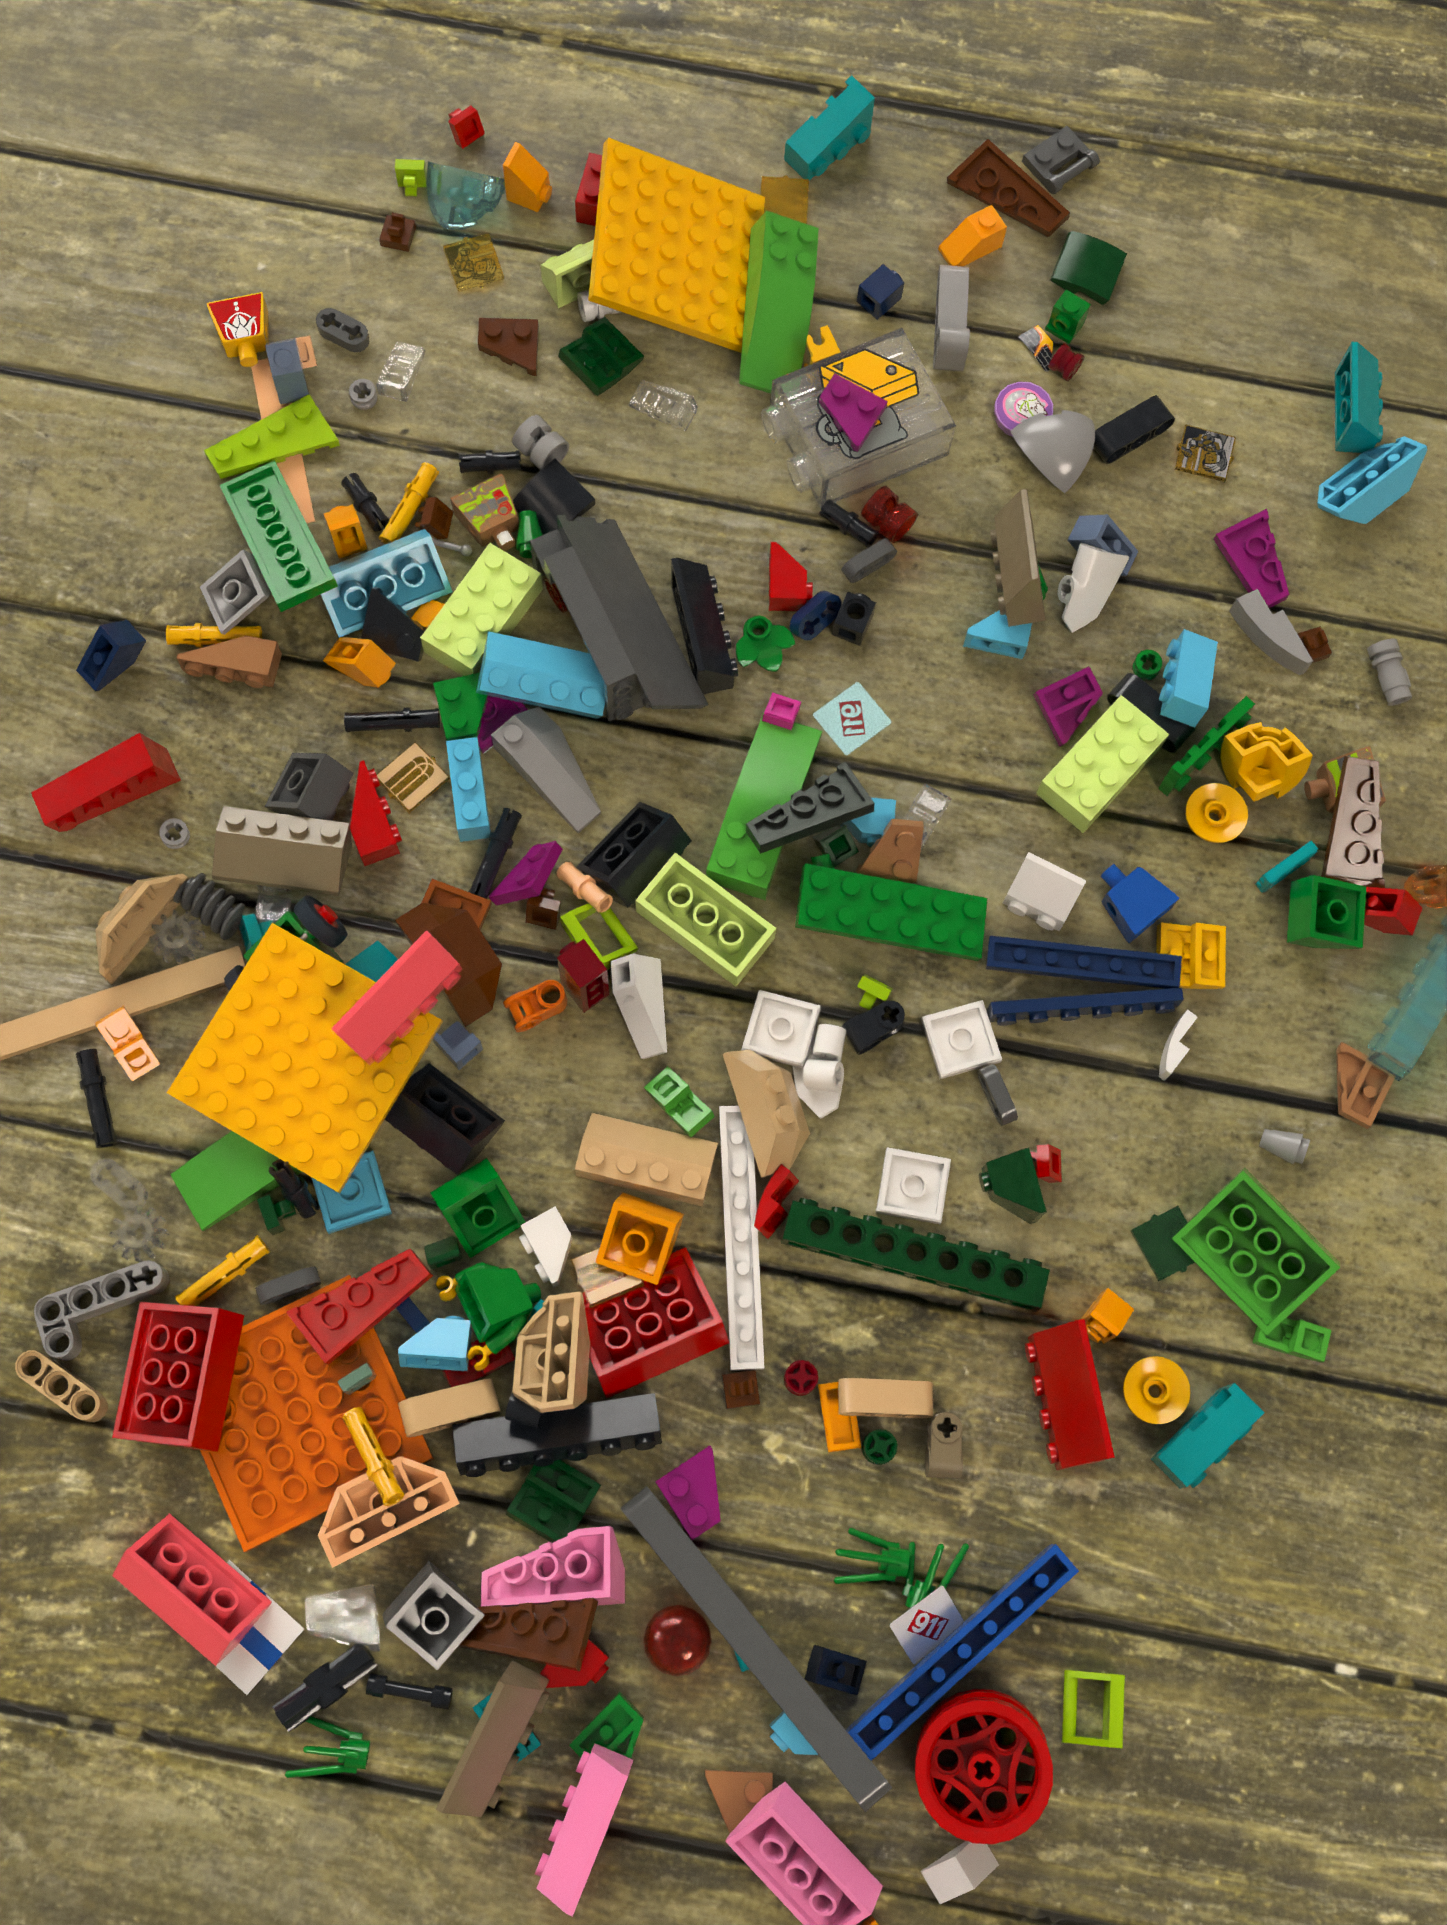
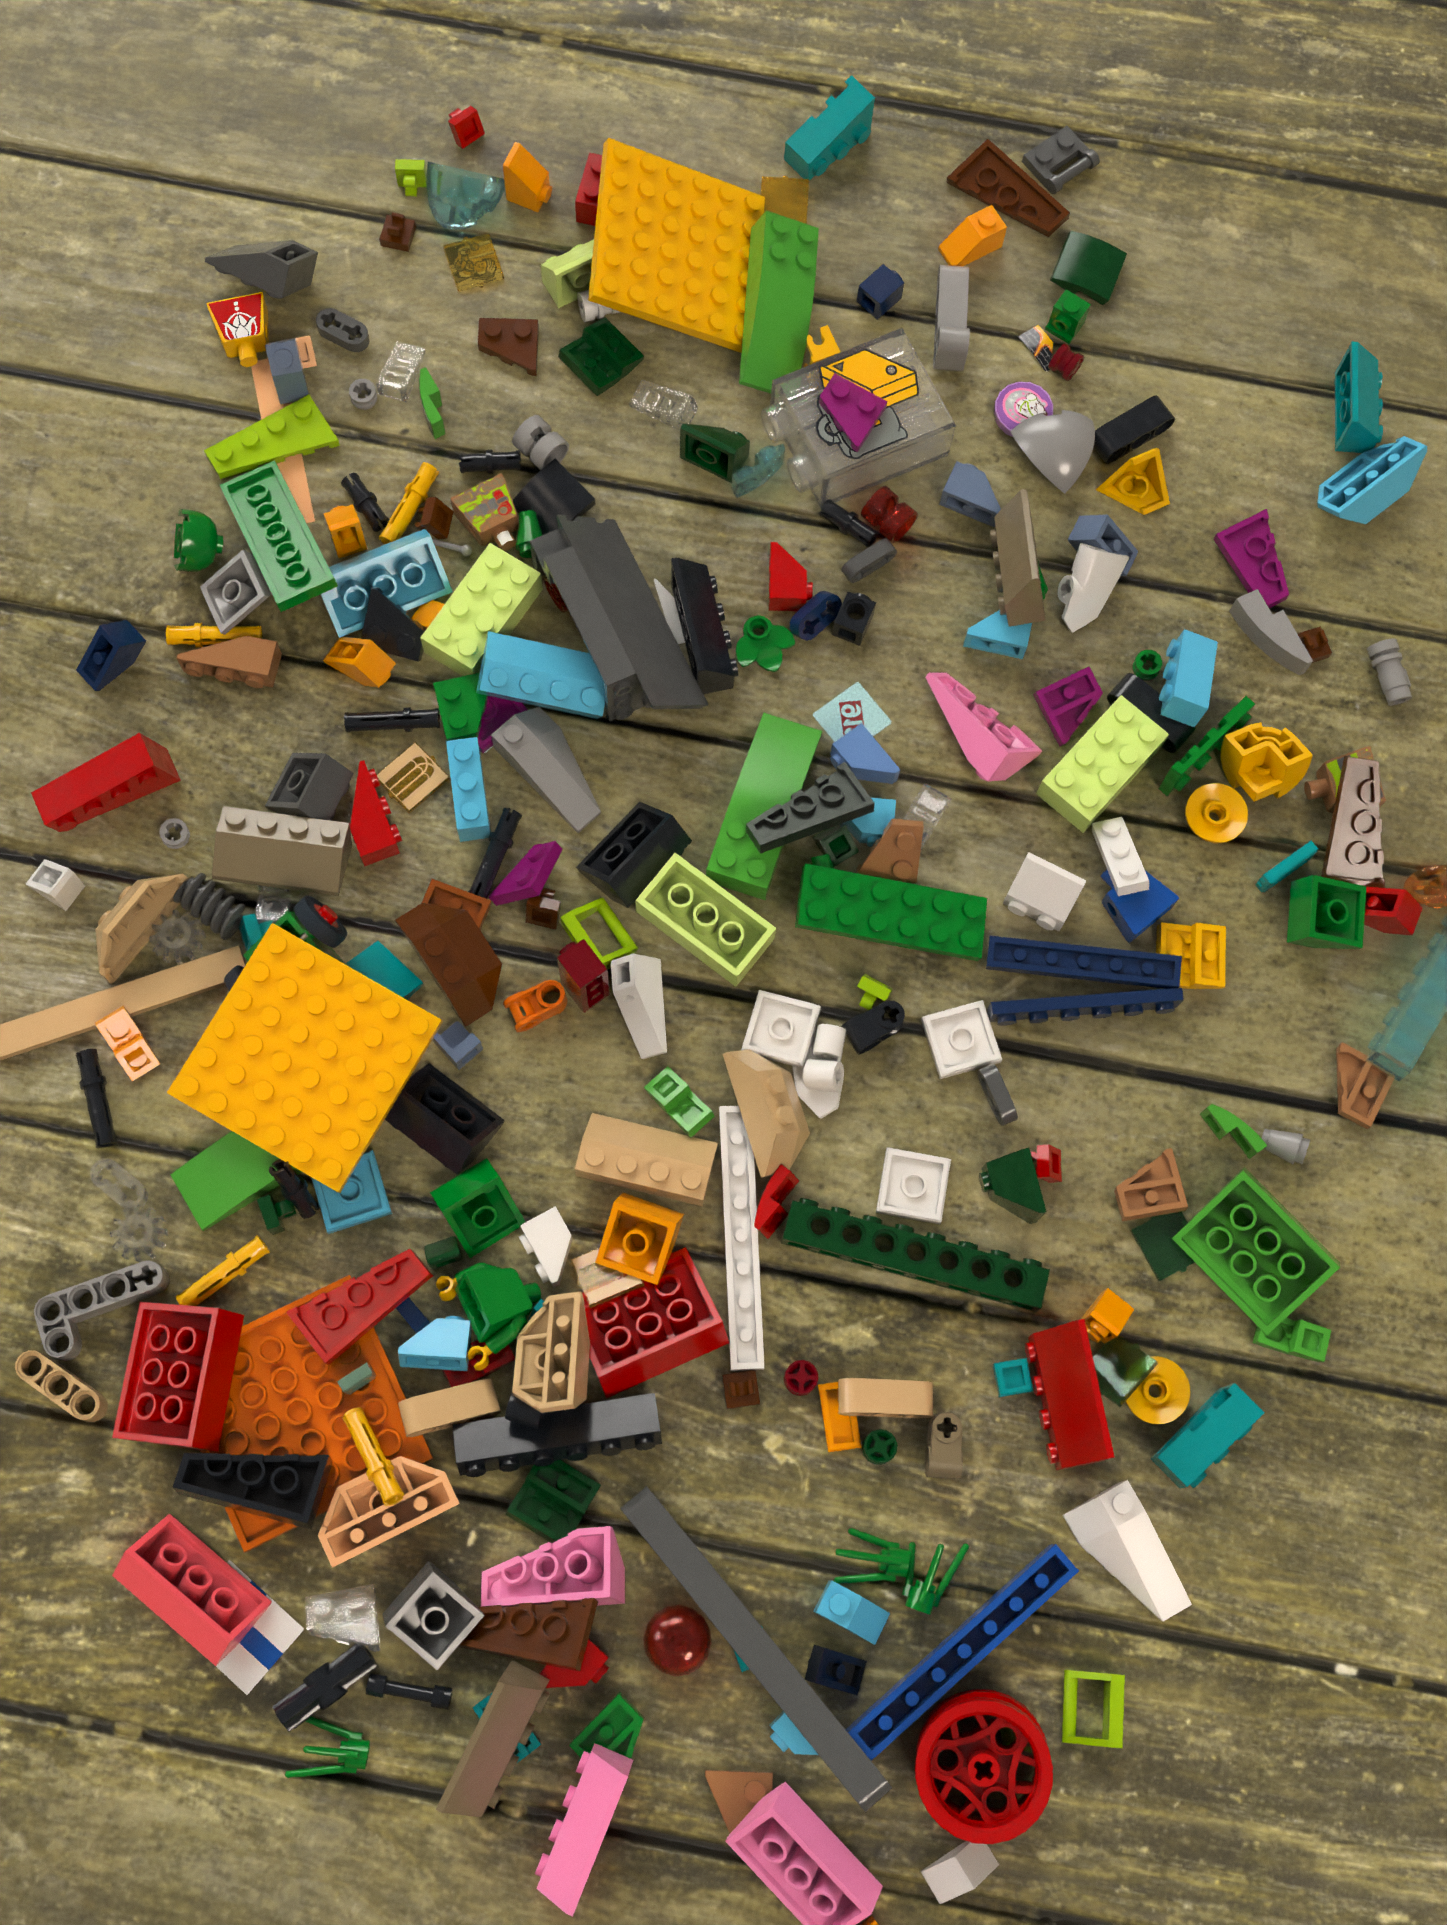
dark grey beam [255,1266,321,1305] -> none
coral slope [331,930,462,1065] -> none
light nougat pin [556,862,613,913] -> none
magenta wing [655,1446,721,1540] -> none
dark pink tile [762,692,801,730] -> none
white sticker [889,1586,964,1664] -> none
white slope [1159,1009,1198,1081] -> none
piece [1174,425,1236,482] -> none
none -> white slope [26,859,85,911]
none -> black wedge [173,1453,333,1530]
none -> green cylinder [174,509,223,572]
none -> dark grey slope [205,240,318,299]
none -> bright green slope [419,367,445,439]
none -> white sticker [654,579,685,644]
none -> dark green slope [680,423,750,483]
none -> clear light blue slope [732,444,785,498]
none -> medium azure slope [813,1580,890,1645]
none -> medium blue slope [830,723,900,784]
none -> bright pink wedge [925,672,1042,782]
none -> sand blue slope [939,461,1001,527]
none -> teal tile [992,1358,1033,1398]
none -> white wedge [1062,1480,1192,1622]
none -> white plate [1092,817,1149,896]
none -> clear green piece [1093,1335,1158,1407]
none -> yellow slope [1096,447,1170,515]
none -> medium nougat wing [1114,1148,1188,1221]
none -> bright green slope [1200,1104,1267,1159]

